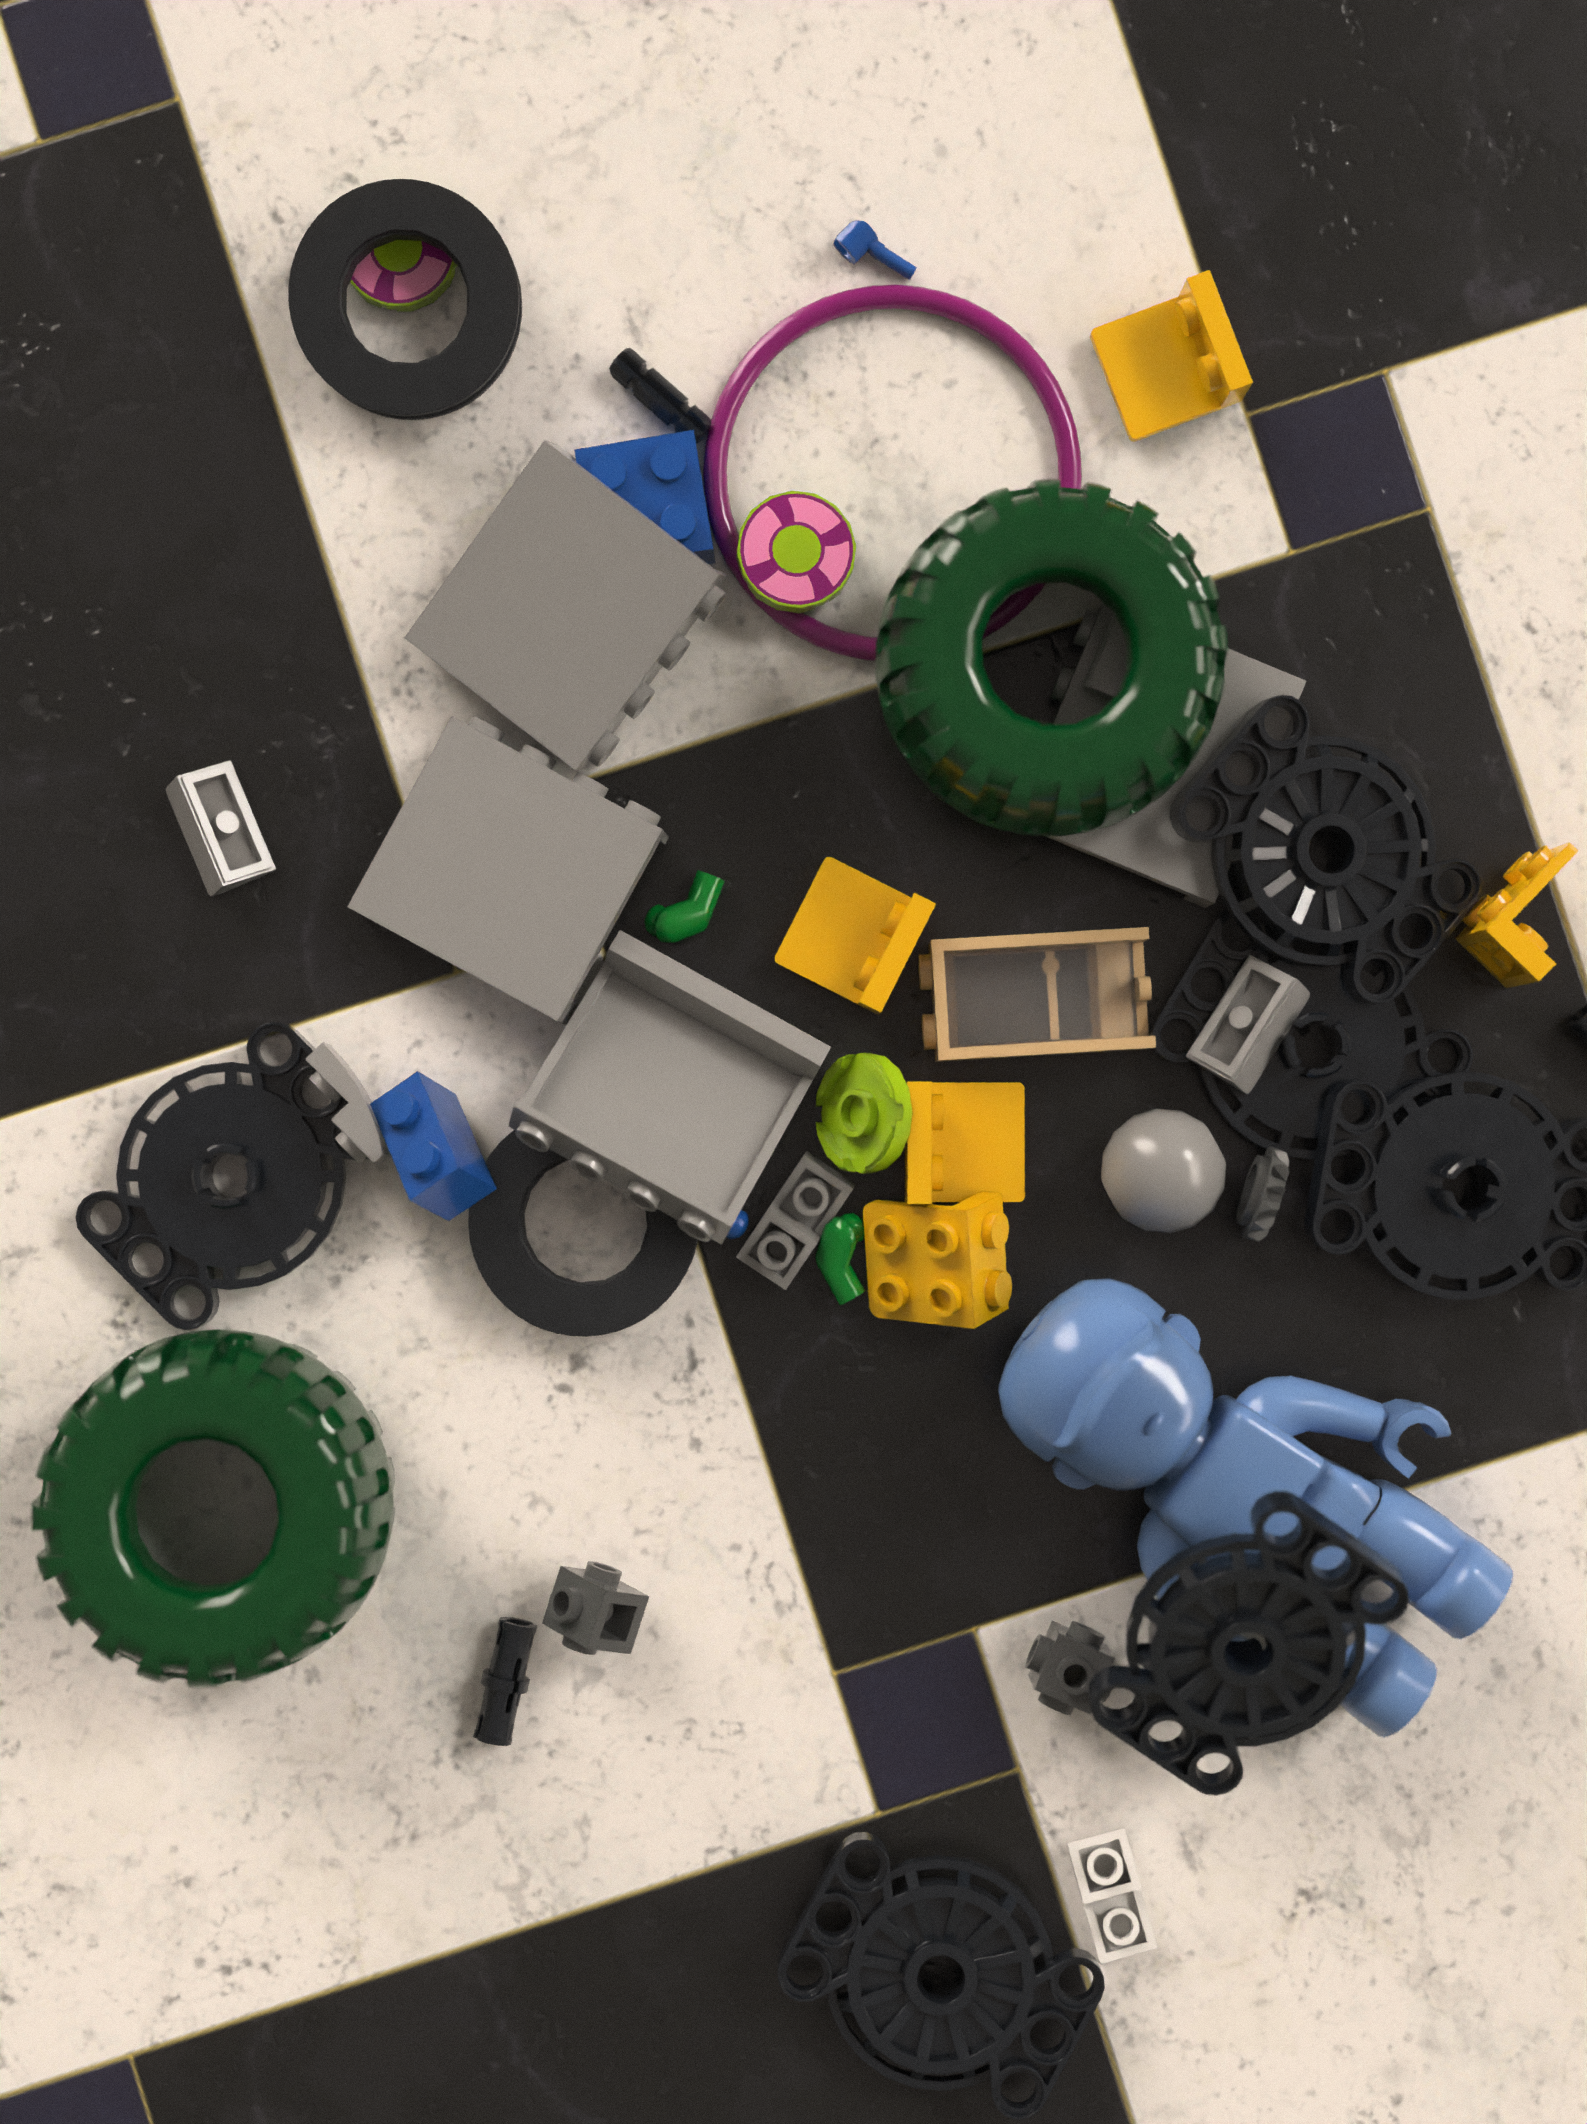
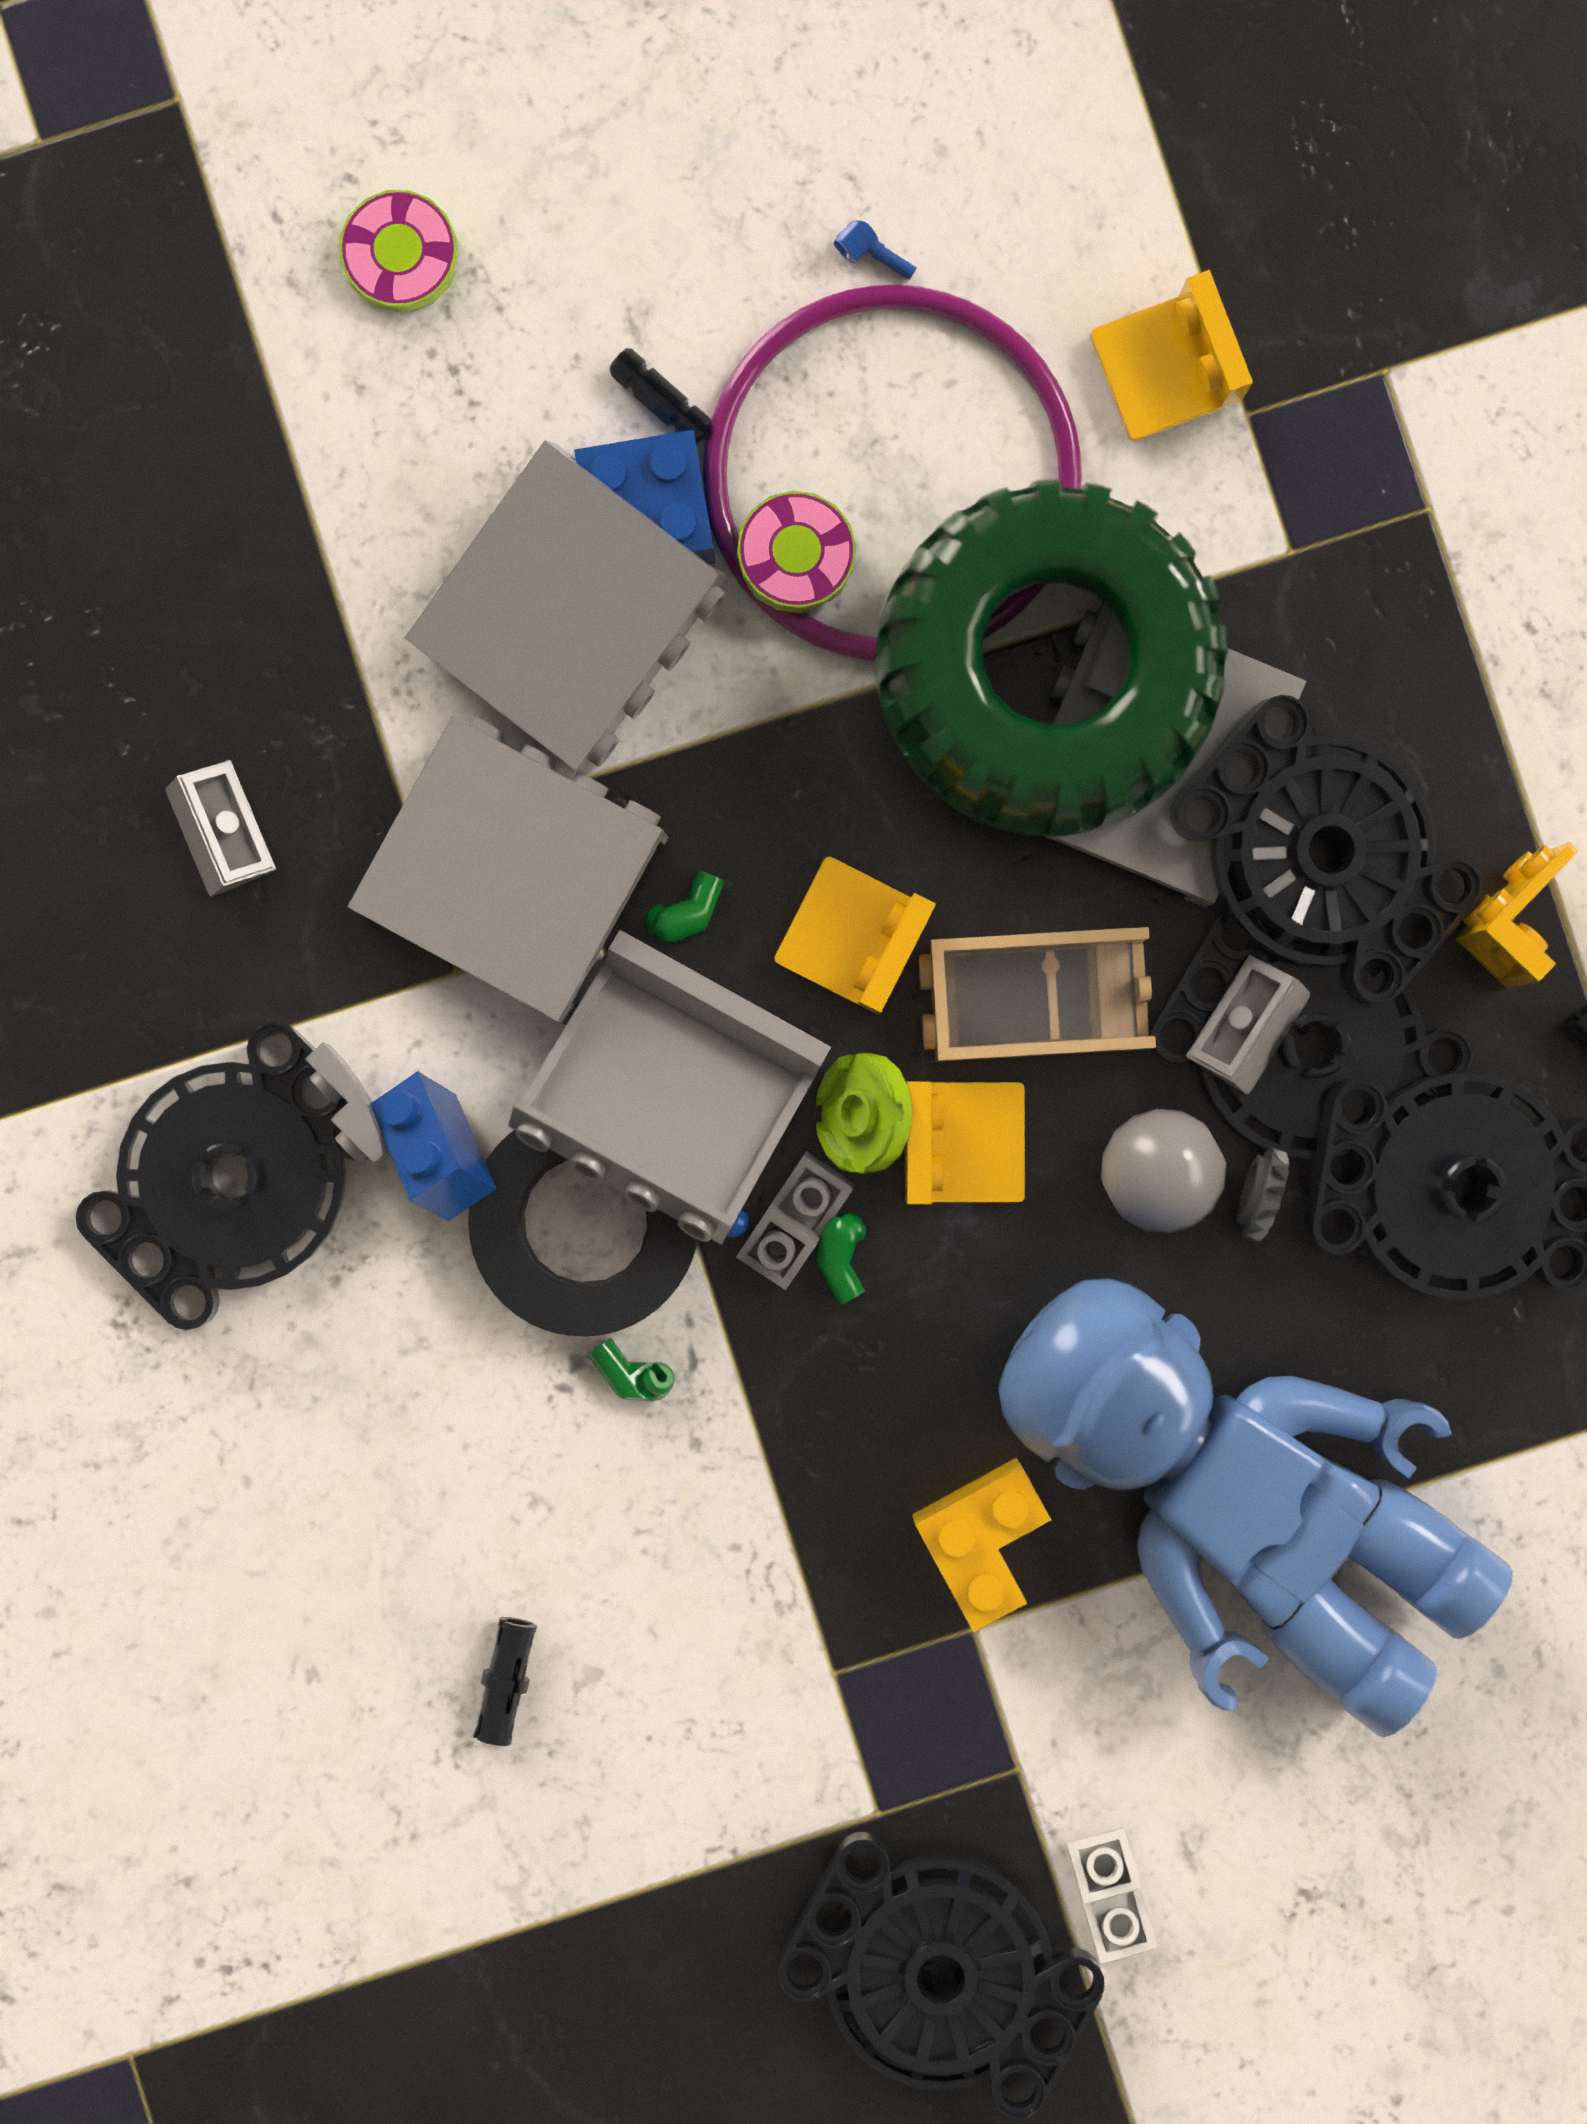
dark green tyre [30,1329,395,1688] -> none
black tyre [288,179,522,420] -> none
dark grey brick [542,1561,649,1655] -> none
yellow bracket [863,1191,1012,1329] -> none
dark grey brick [1025,1621,1115,1715] -> none
black piece [1088,1491,1409,1796] -> none
none -> green arm [587,1338,675,1402]
none -> yellow brick [912,1458,1051,1632]

